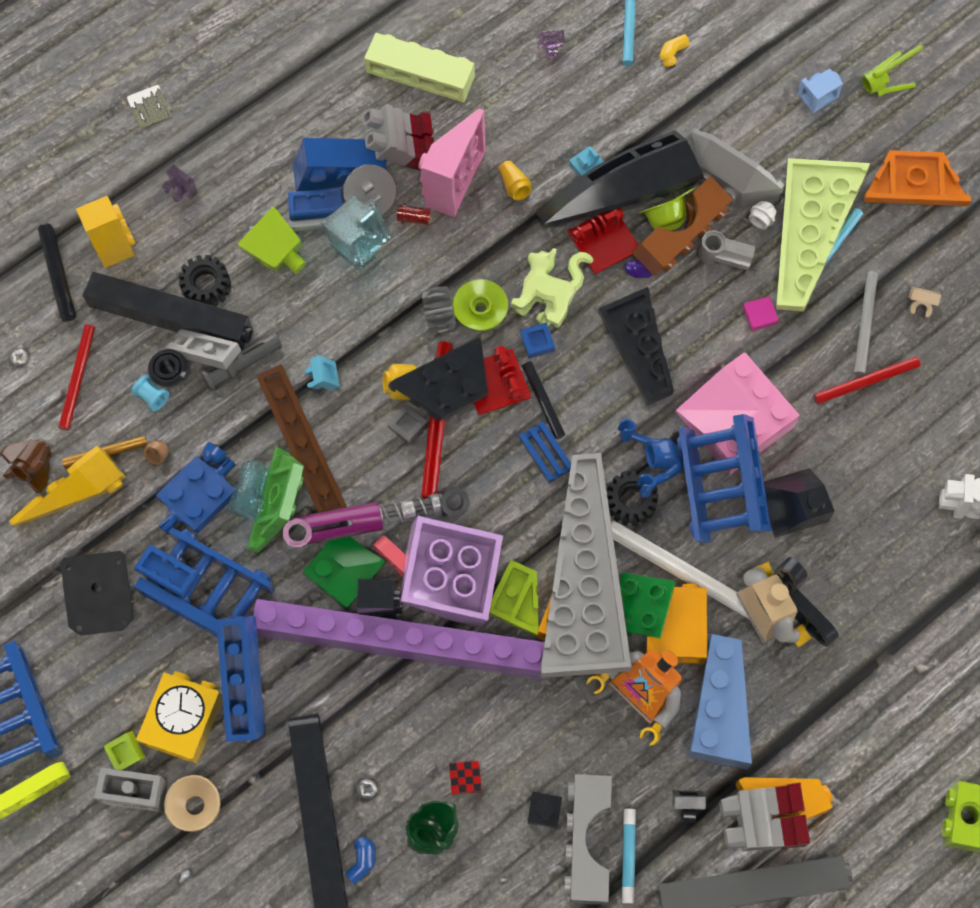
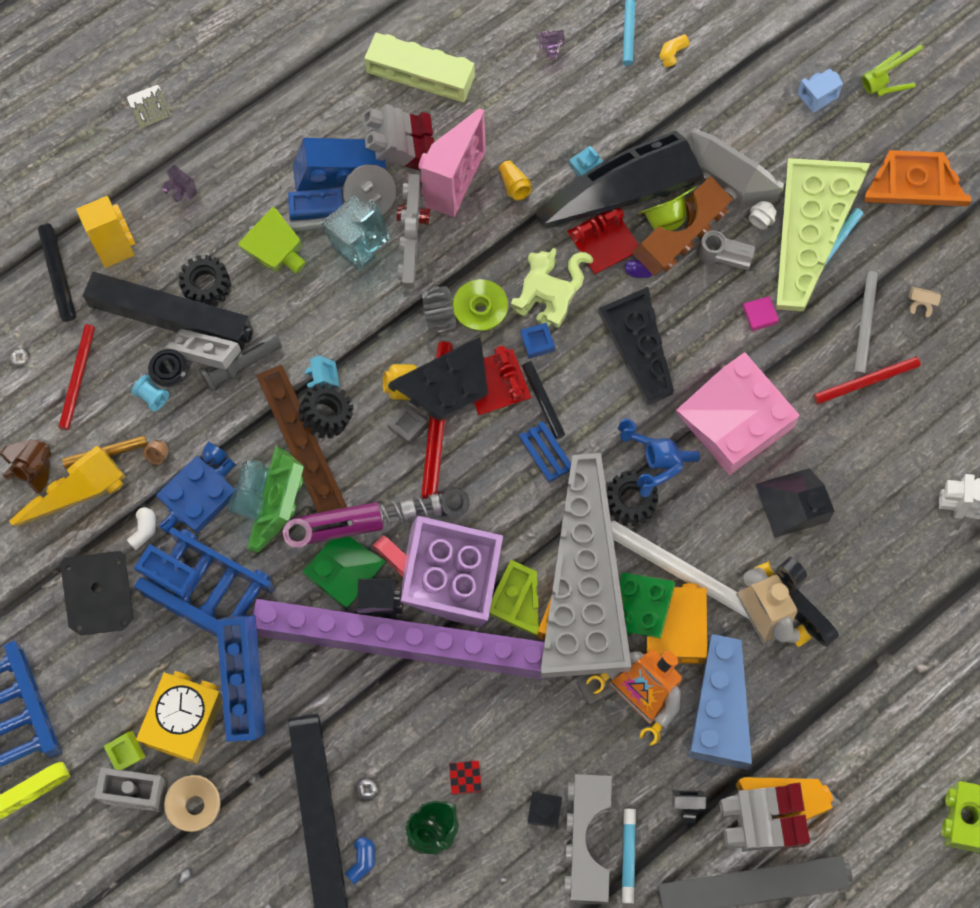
blue fence [677,414,771,543] -> none
none -> white arm [127,507,156,550]
none -> black tyre [298,383,354,439]
none -> light grey hinge [398,174,421,289]

